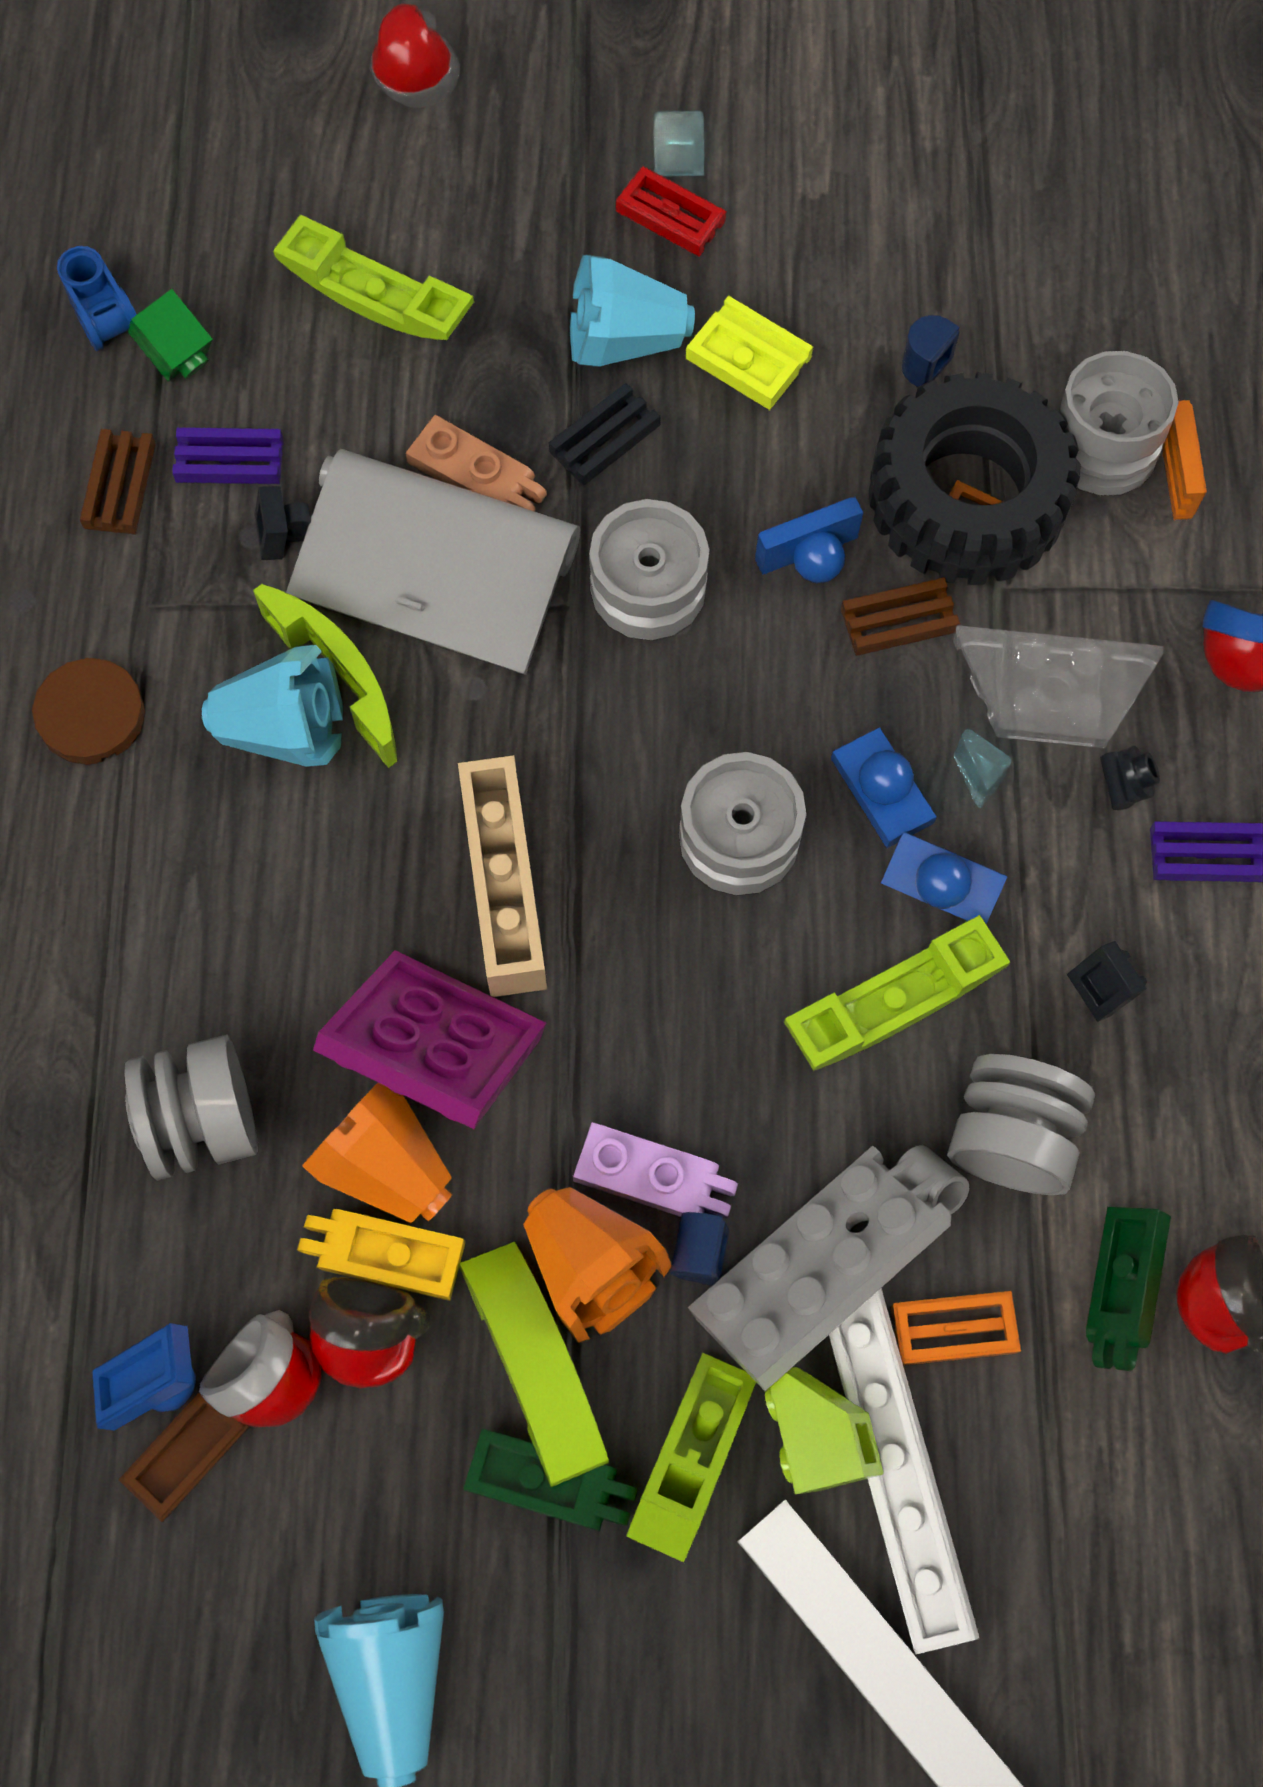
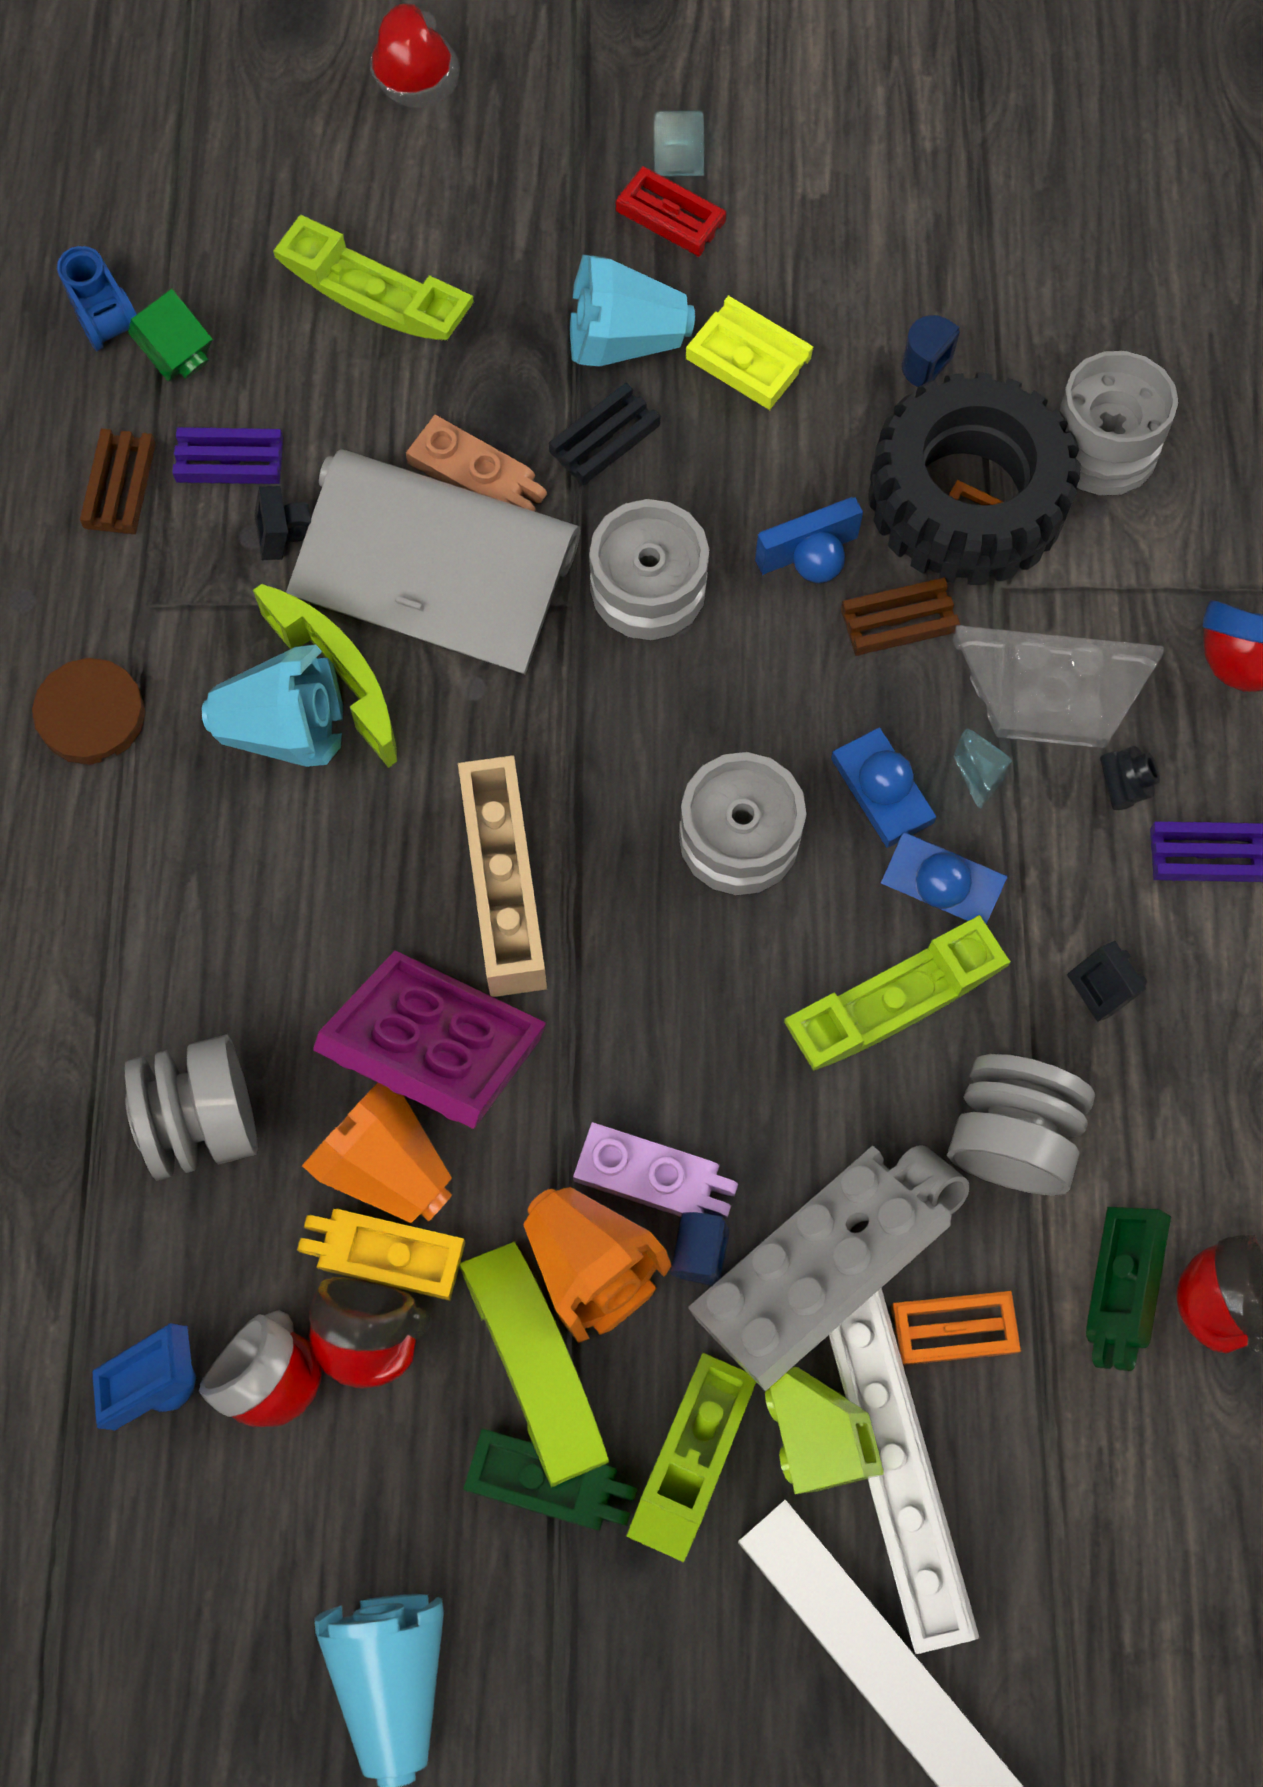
reddish brown tile [119,1392,250,1522] -> none
orange tile [1162,400,1207,520] -> none

